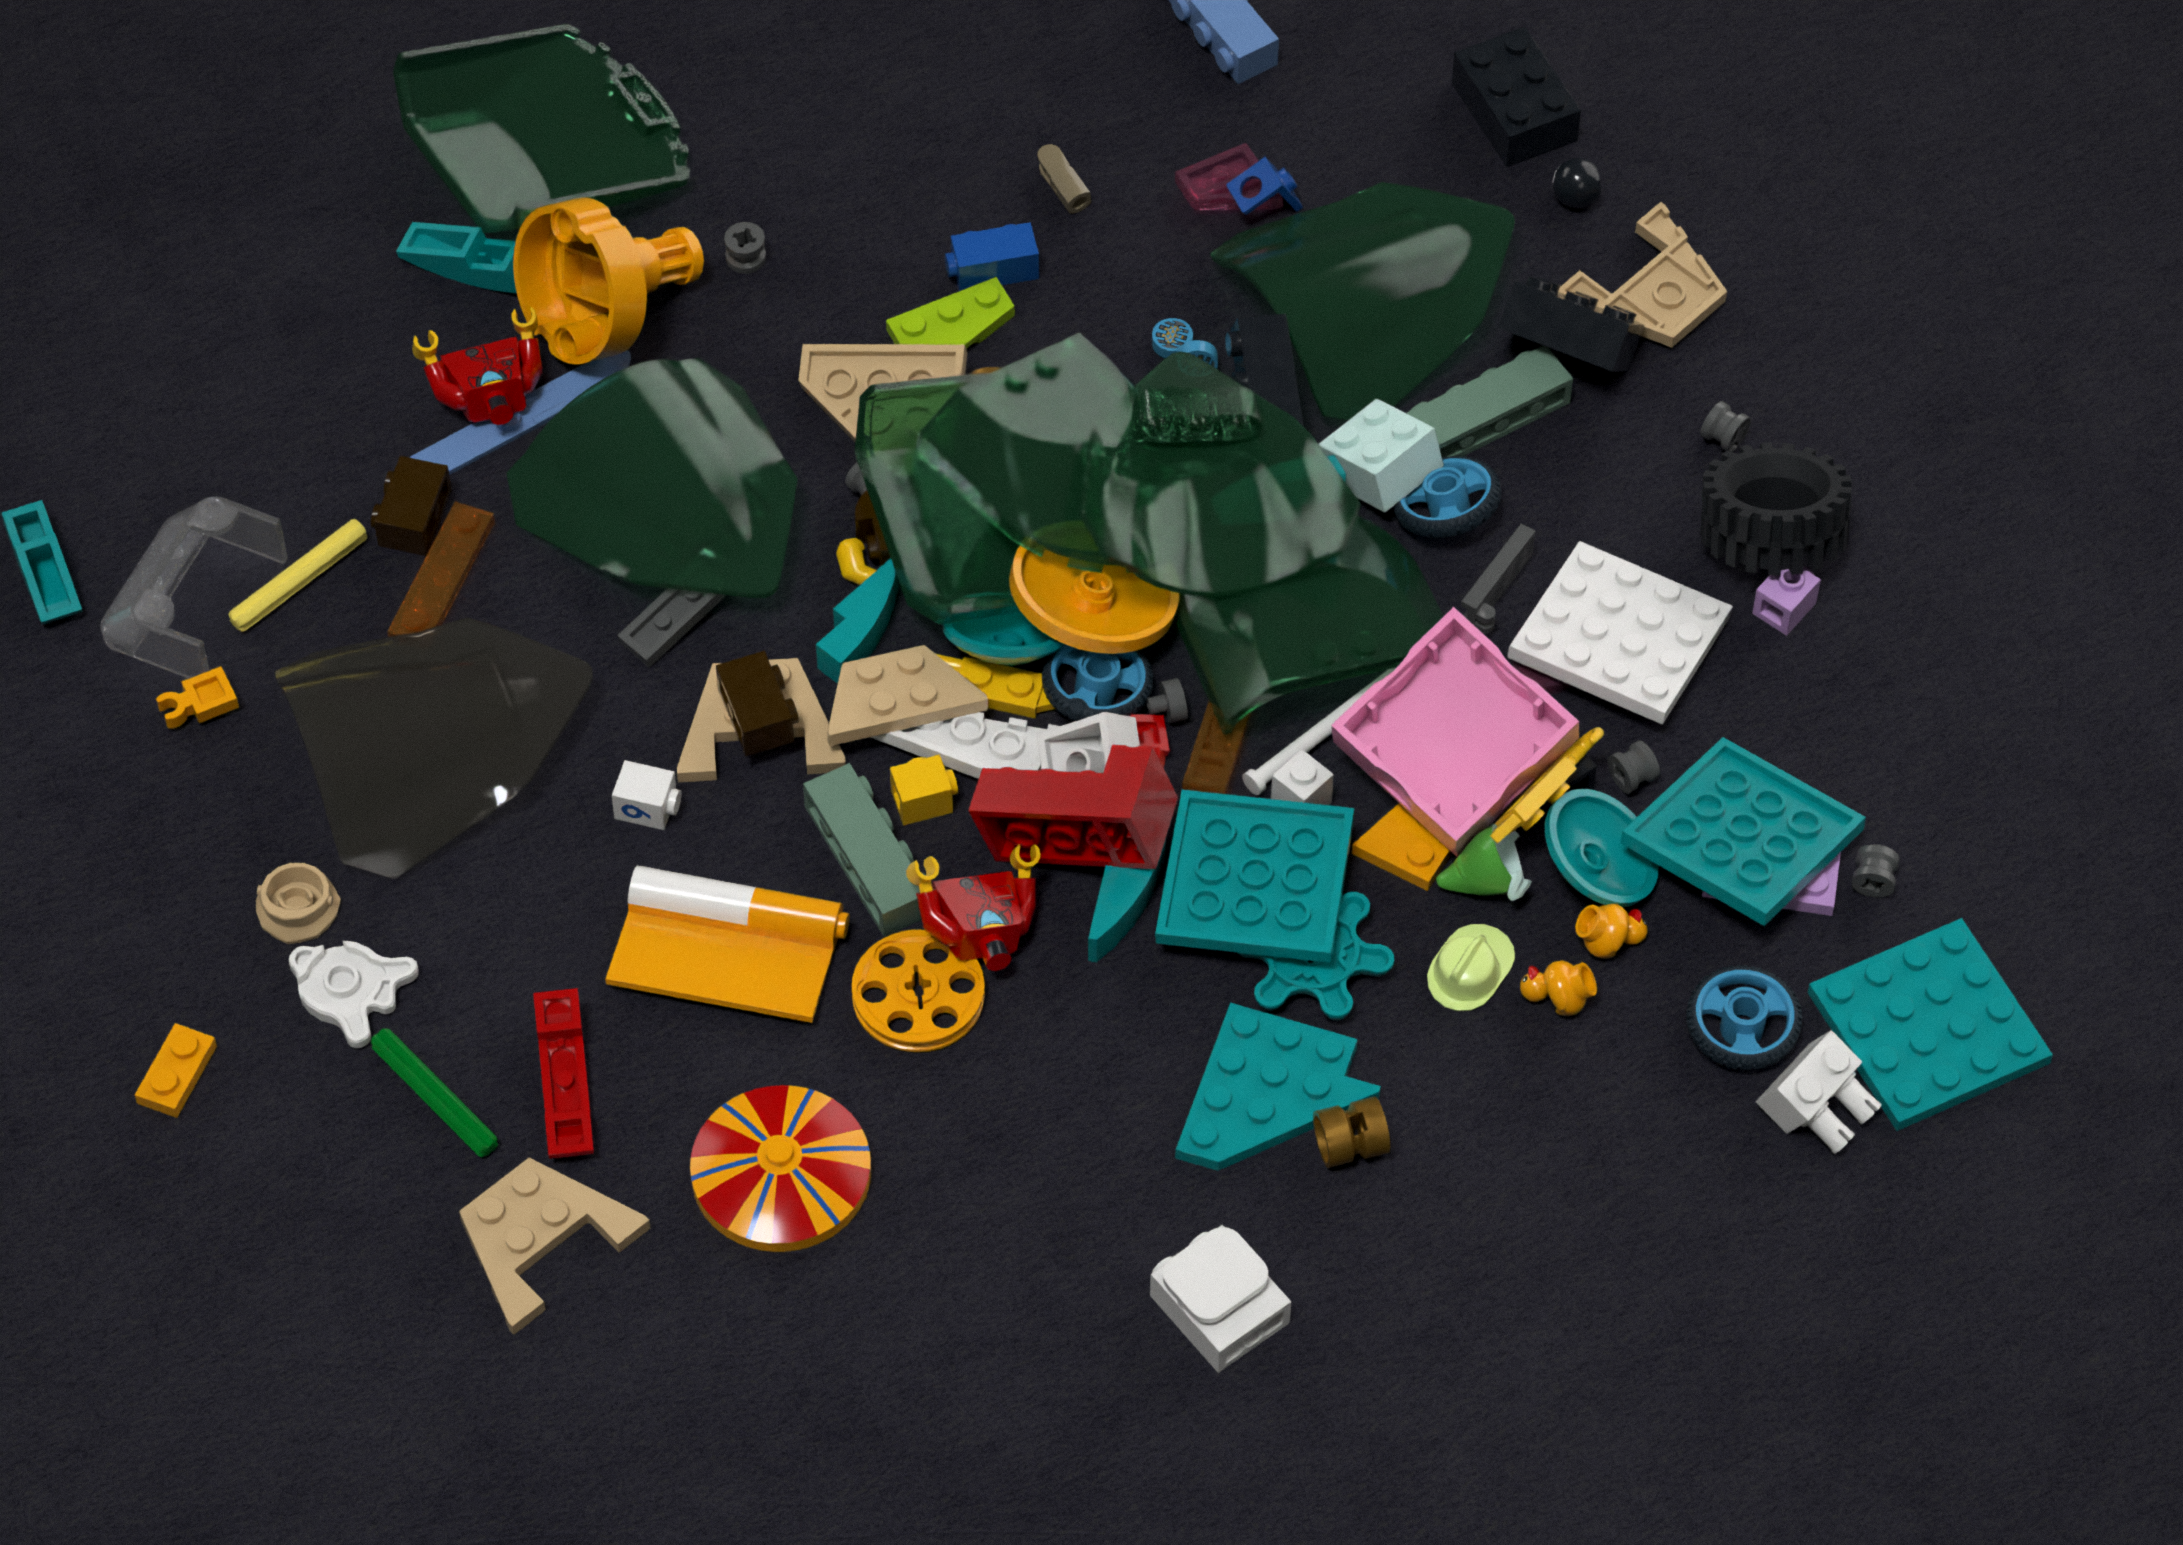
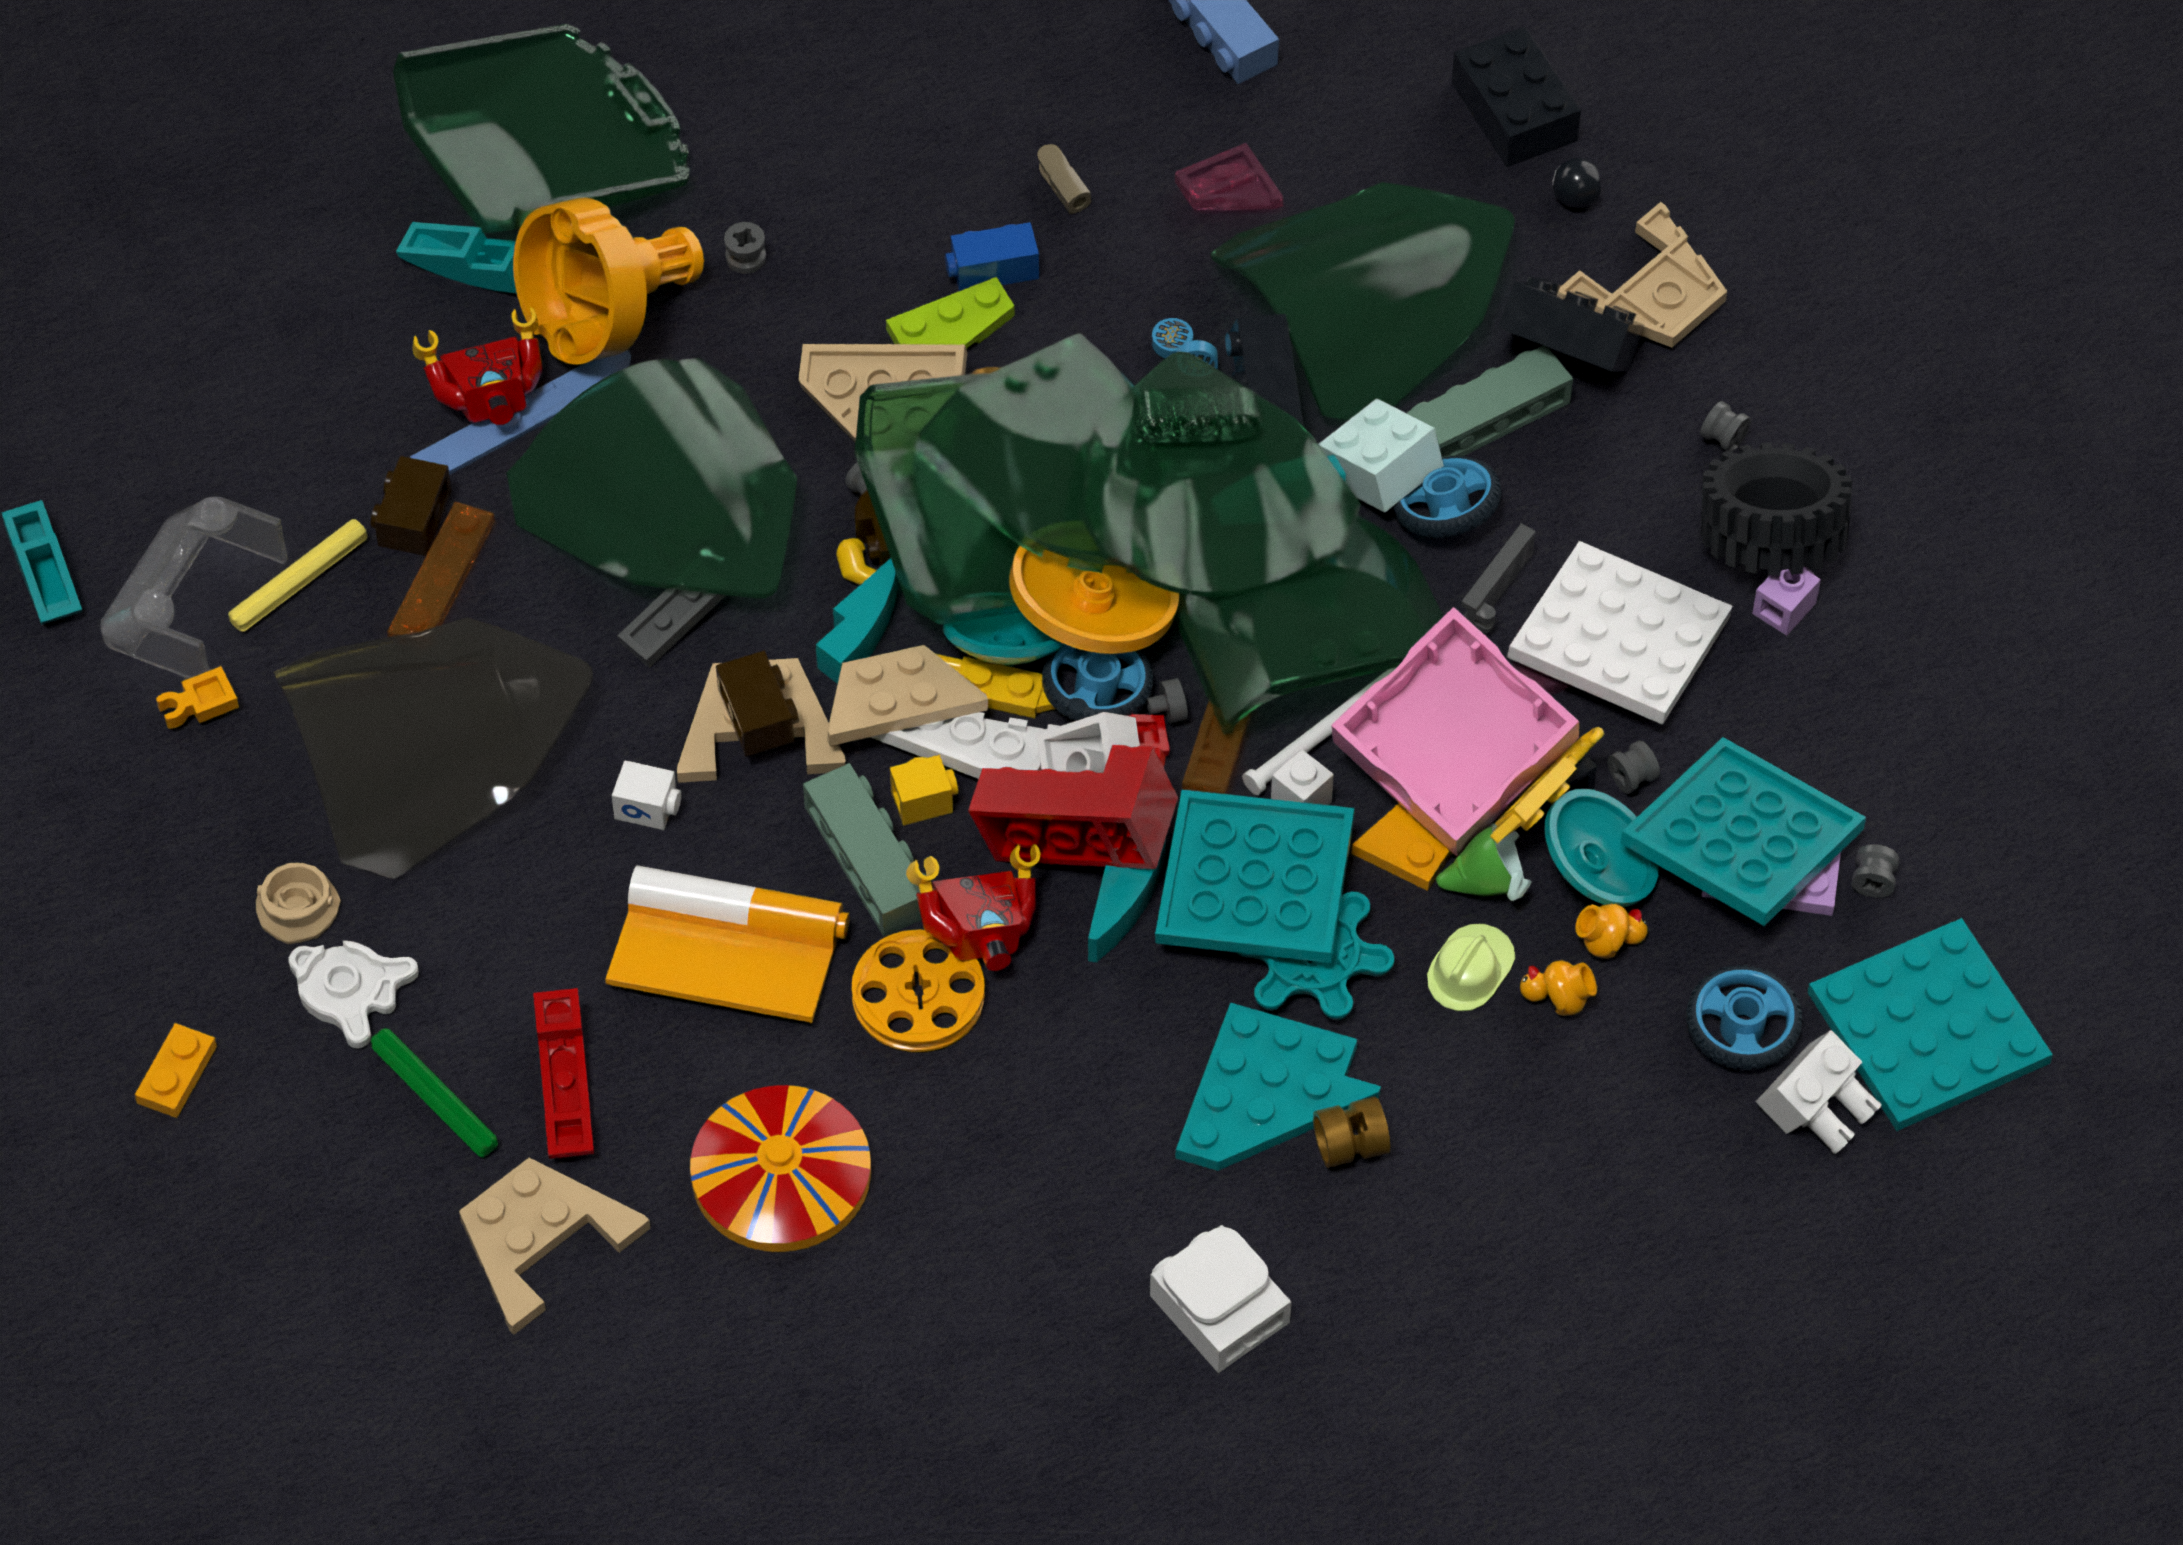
blue bracket [1226,157,1303,215] -> none

